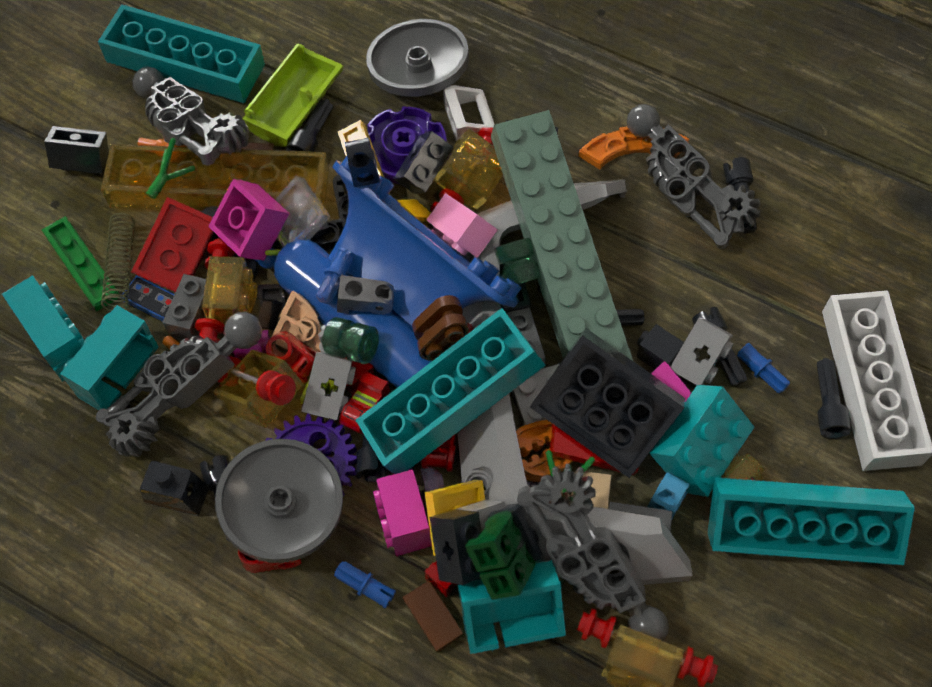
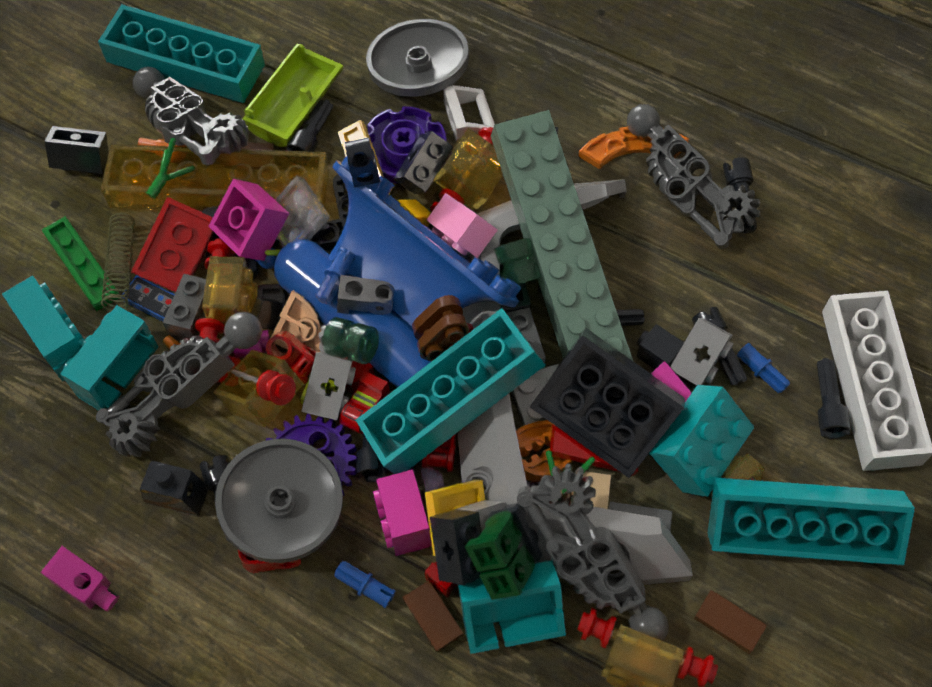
dark azure leg [647,471,690,521] -> none
none -> dark pink torso [40,546,119,612]
none -> reddish brown tile [694,590,767,654]

